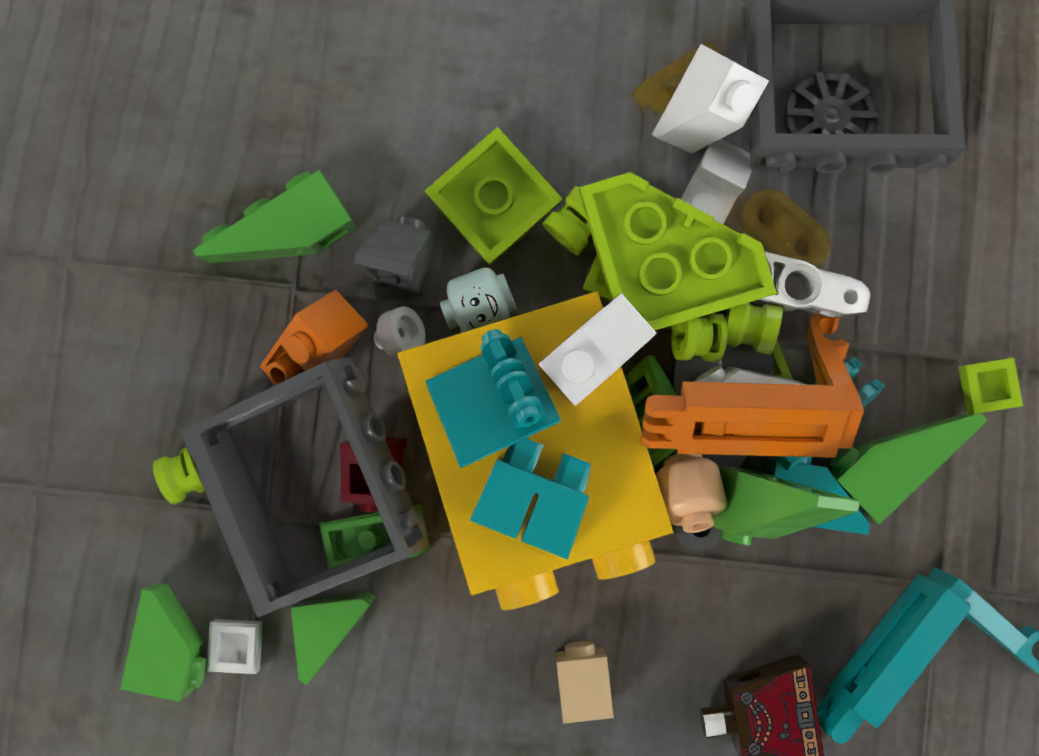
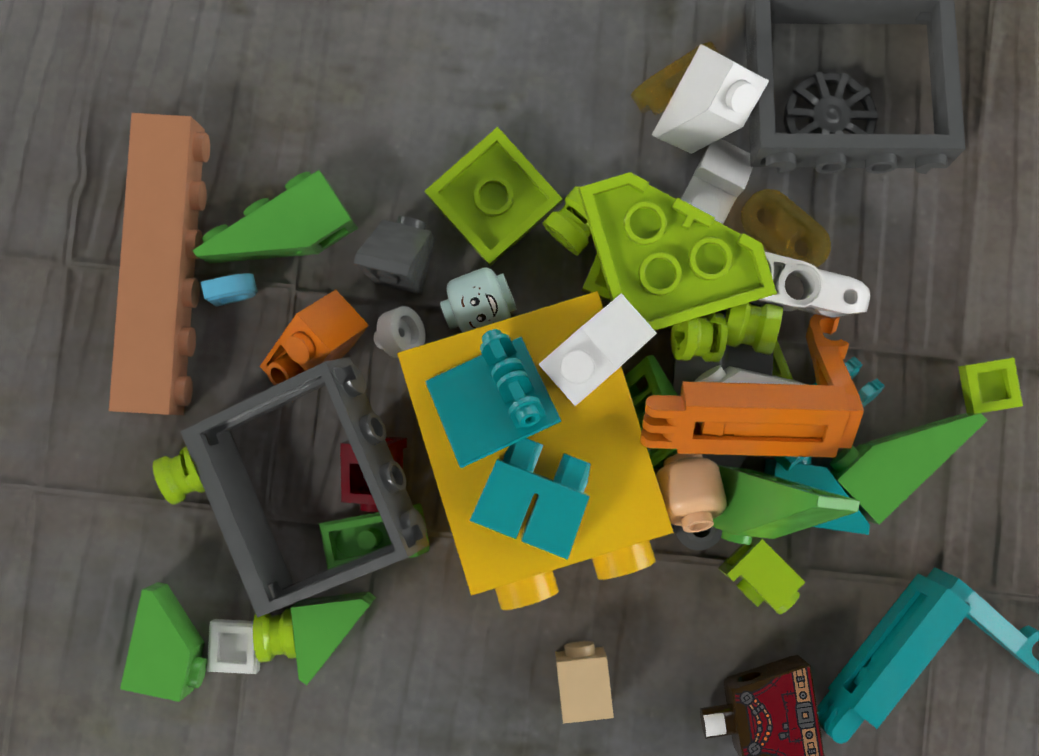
none -> nougat brick [109,113,210,415]
none -> medium azure tile [201,273,258,307]
none -> lime wheel [253,608,296,662]
none -> lime brick [718,537,806,615]

